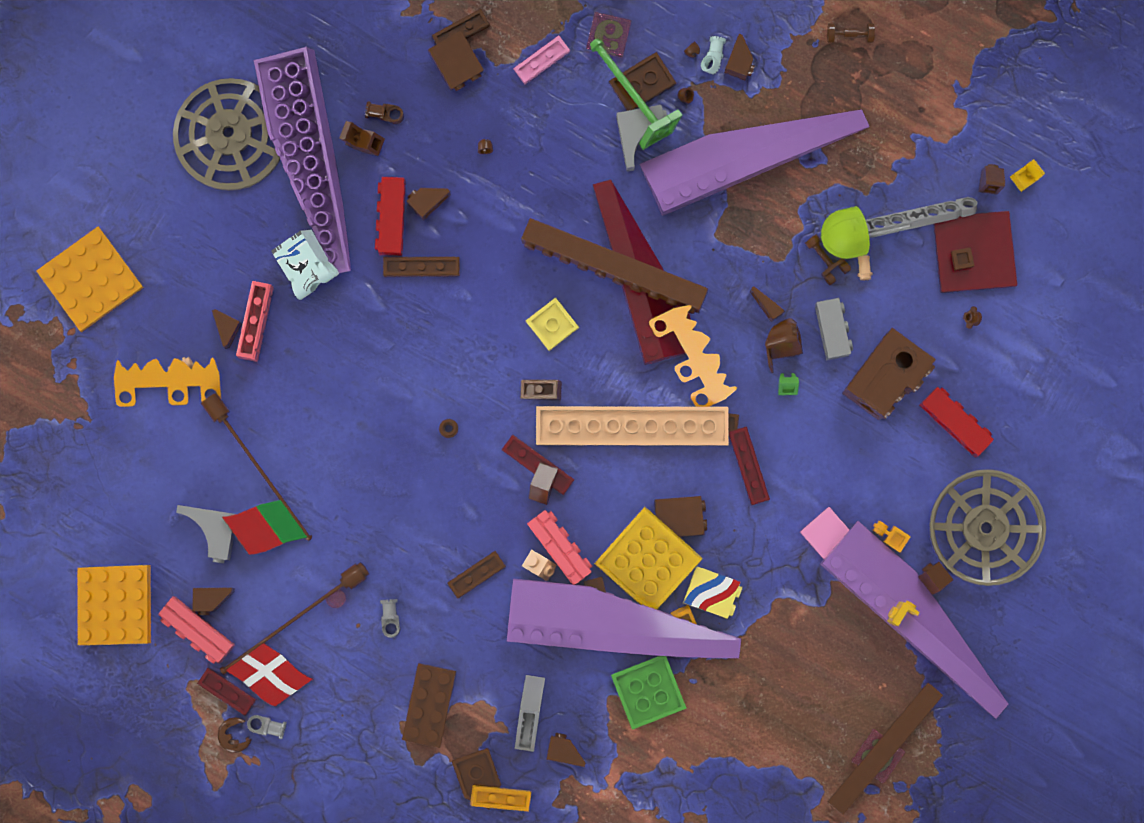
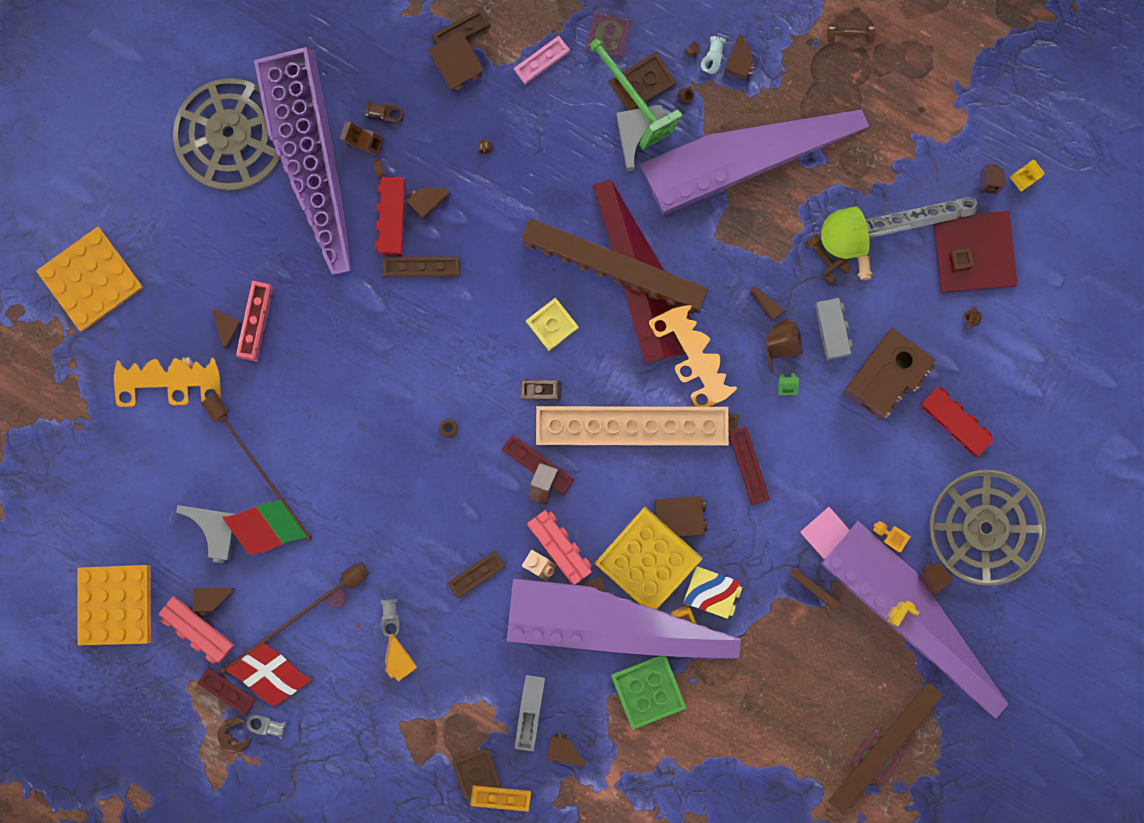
light aqua piece [271,230,339,300] -> none
reddish brown plate [402,663,456,748] -> none
none -> reddish brown tile [373,159,386,179]
none -> light orange slope [385,633,417,681]
none -> reddish brown tile [788,568,841,610]

